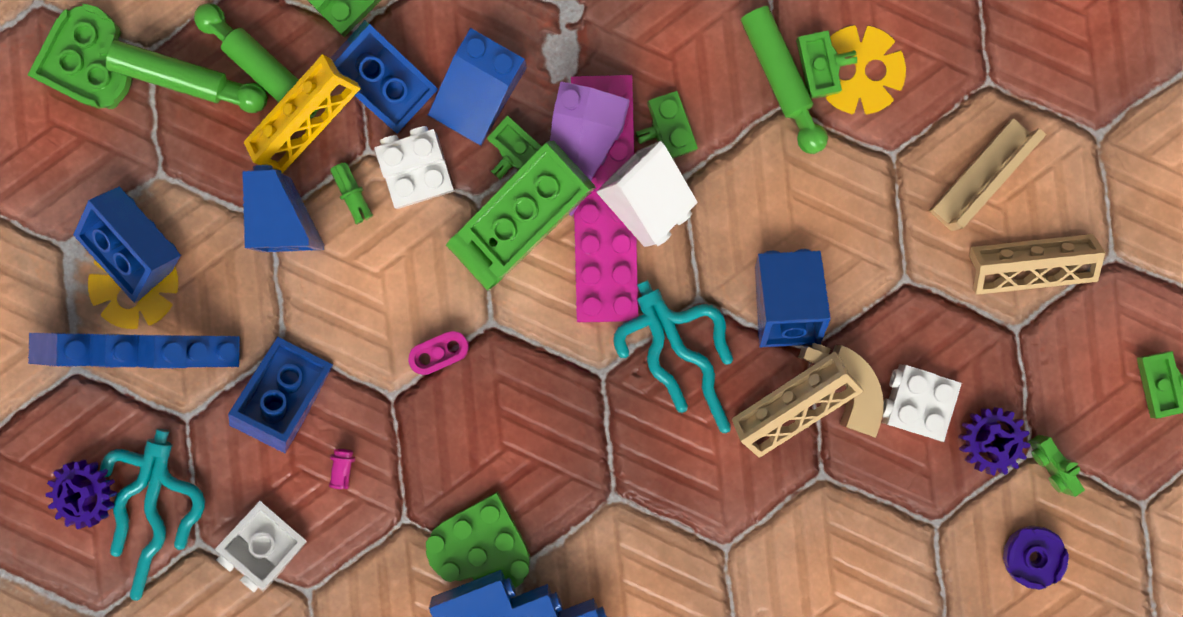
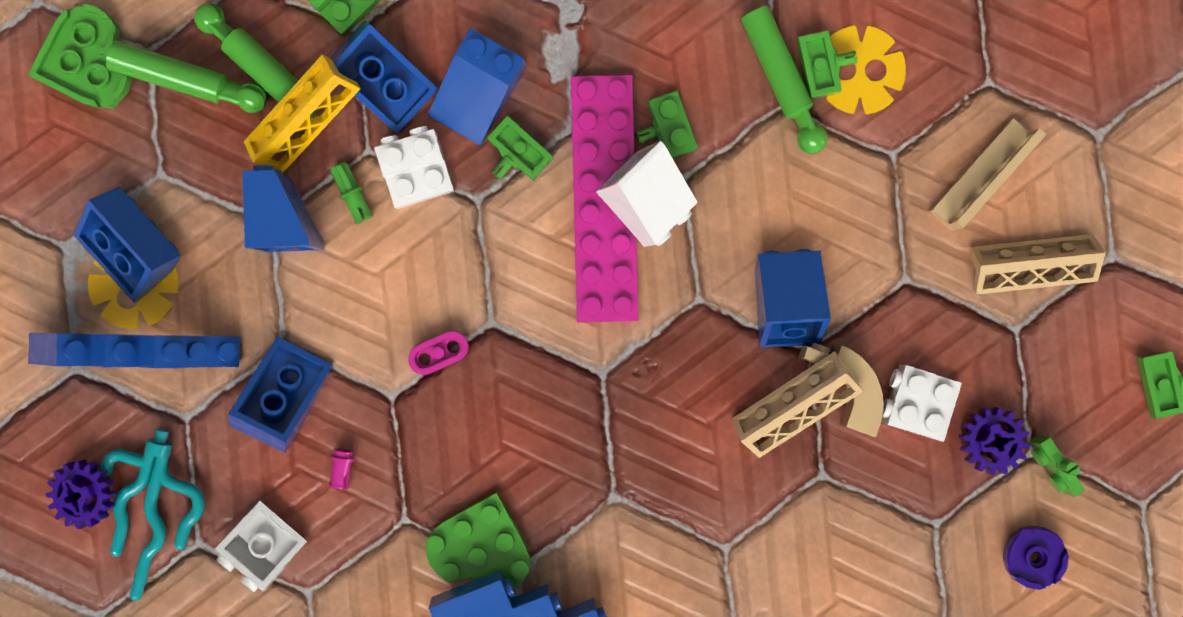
bright green hinge [446,140,596,291] -> none
medium lavender wedge [550,82,630,216] -> none
teal plant [613,280,733,434] -> none

